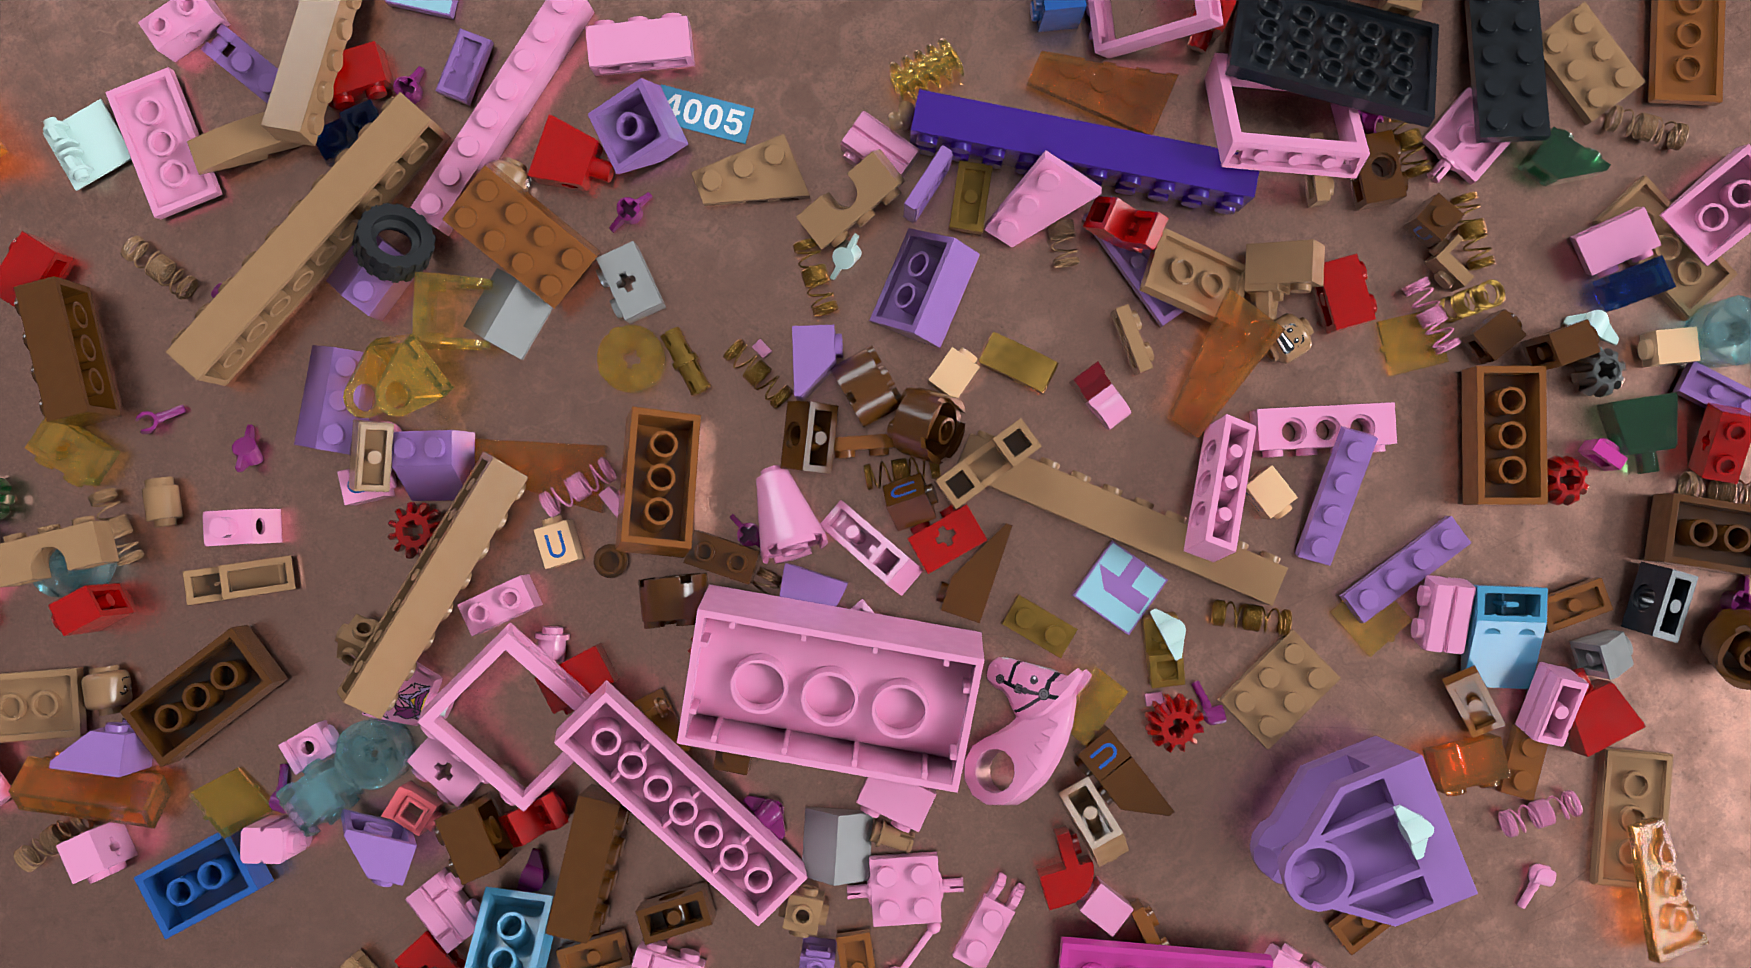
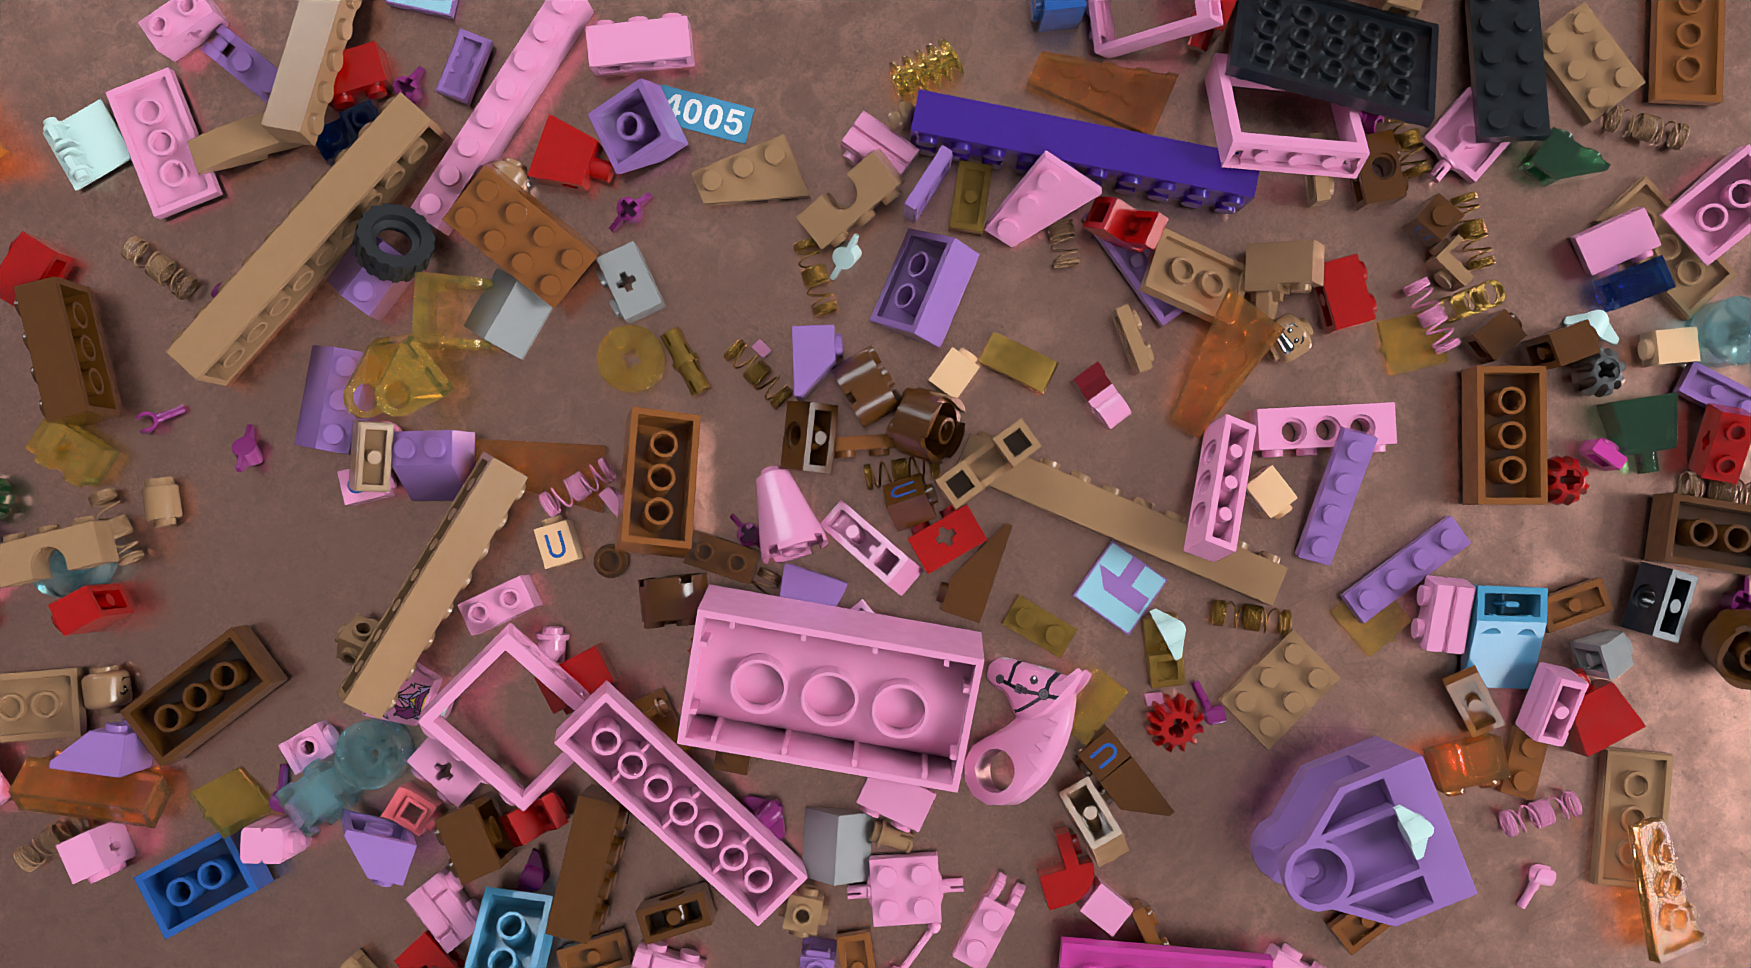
medium nougat slope [182,555,296,606] -> none
bright pink torso [203,509,283,546] -> none
red gear [387,502,441,559] -> none

